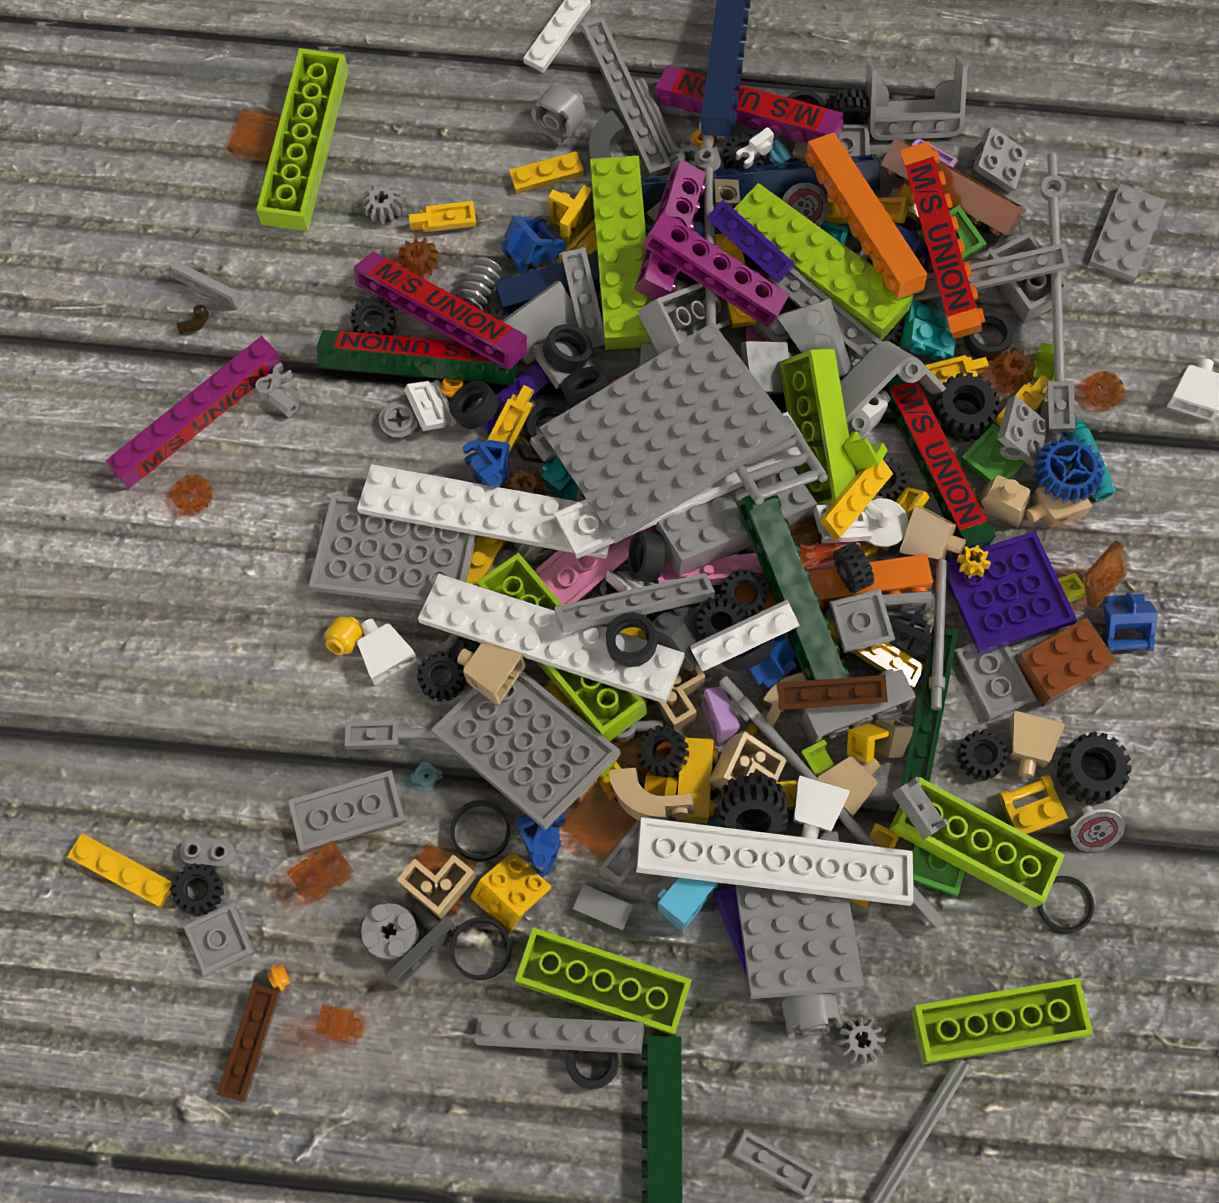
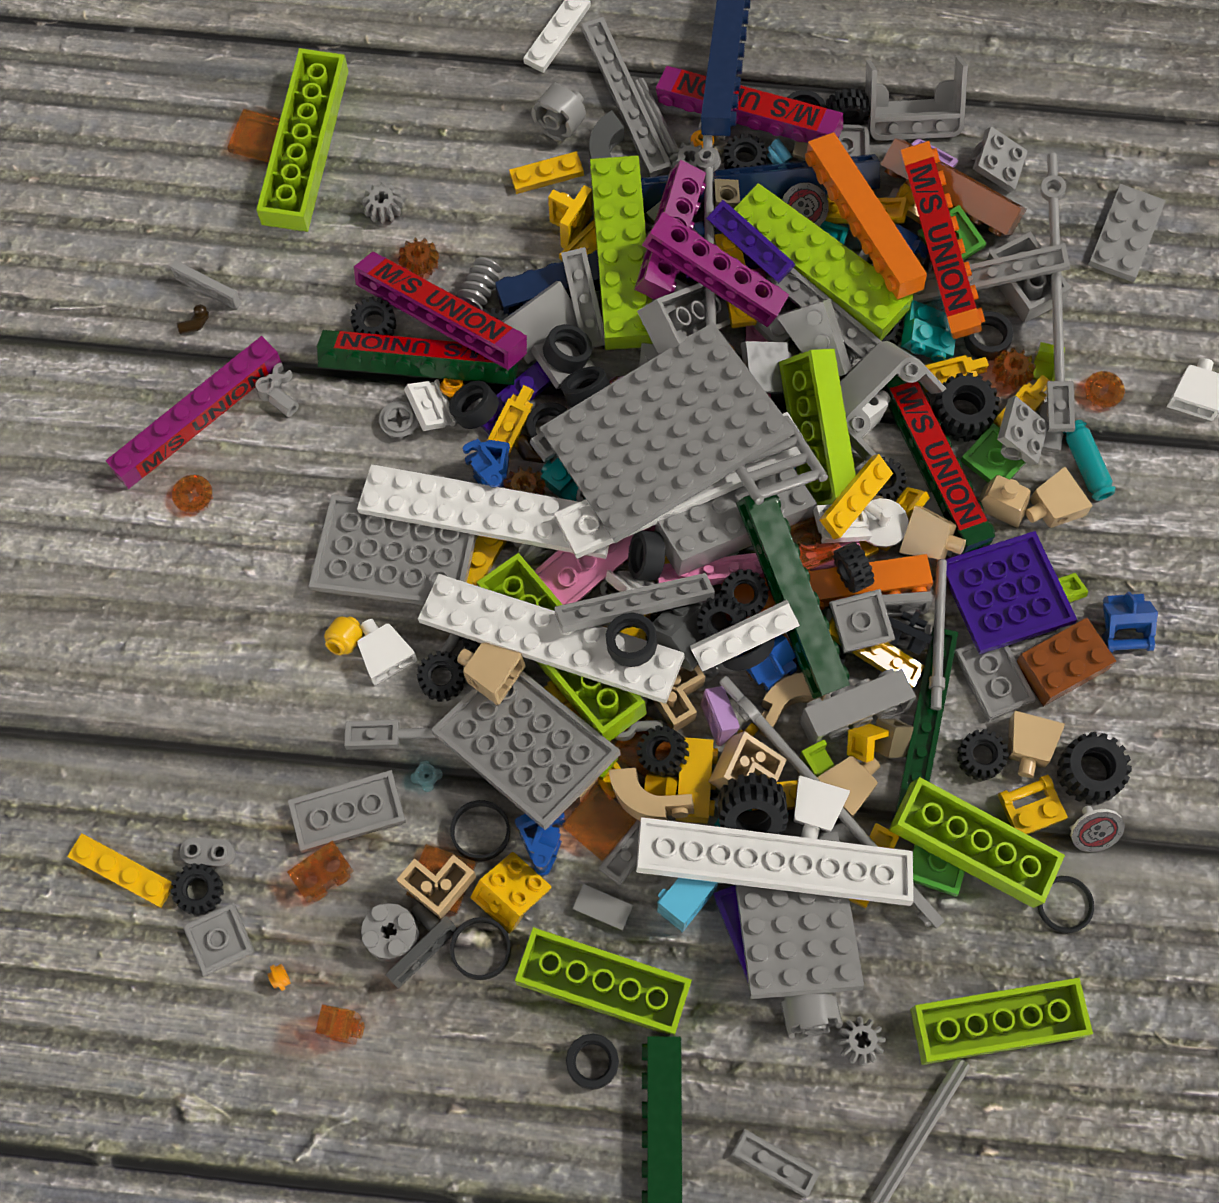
reddish brown plate [217,984,281,1103] -> none
yellow hinge [409,201,477,232] -> none
light grey plate [475,1014,644,1054] -> none
blue piece [501,216,566,274] -> none
white plate [736,127,774,169] -> none
reddish brown plate [777,675,888,710] -> none
lime panel [844,431,888,470] -> none
light grey hinge [892,777,949,840] -> none
yellow gear [957,545,991,579] -> none
blue gear [1034,436,1105,504] -> none
clear orange tile [1083,540,1127,609] -> none

